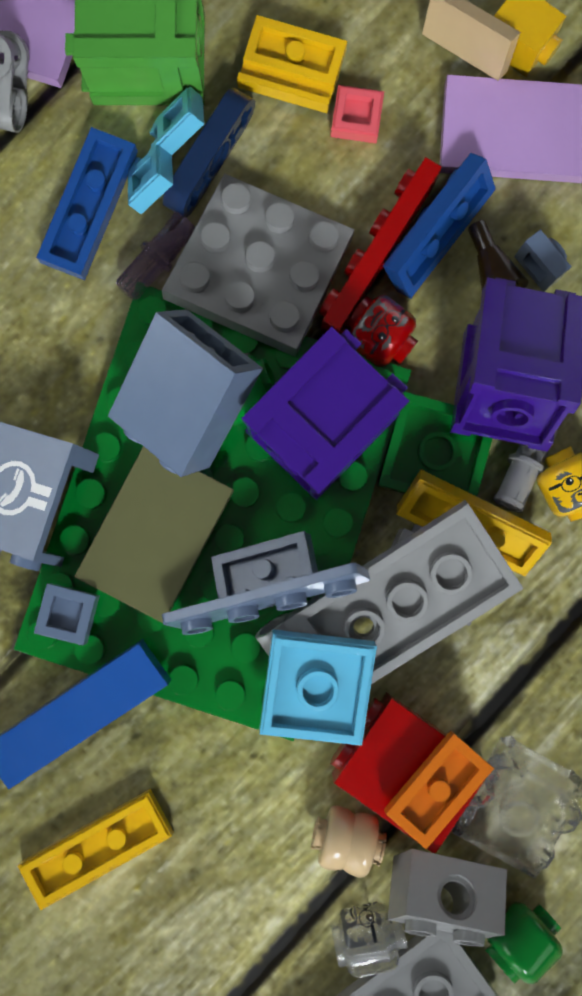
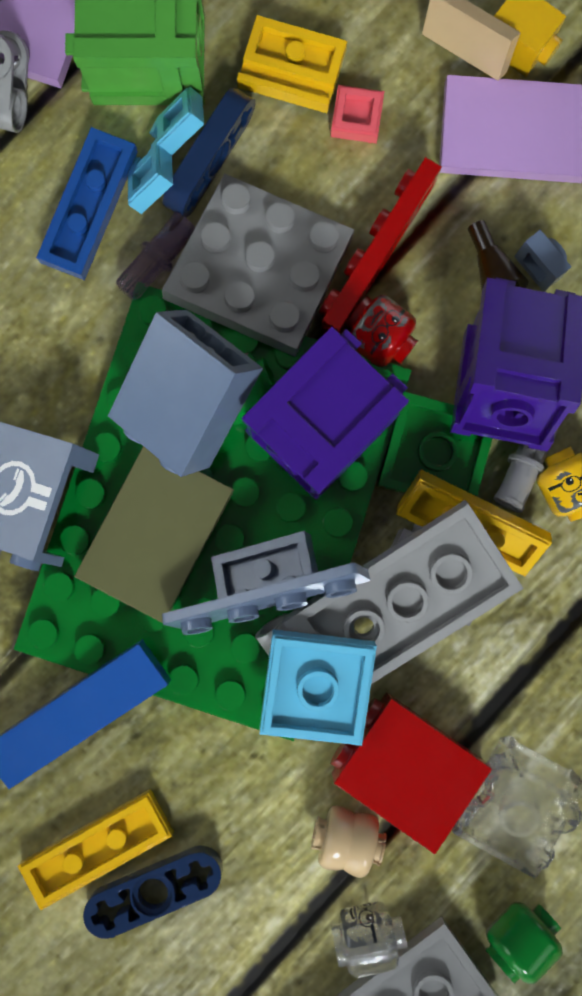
sand blue plate [34,583,100,646] -> none
blue plate [383,153,496,299] -> none
orange plate [384,730,494,849] -> none
light grey brick [388,849,507,947] -> none
none -> dark blue beam [83,845,223,939]

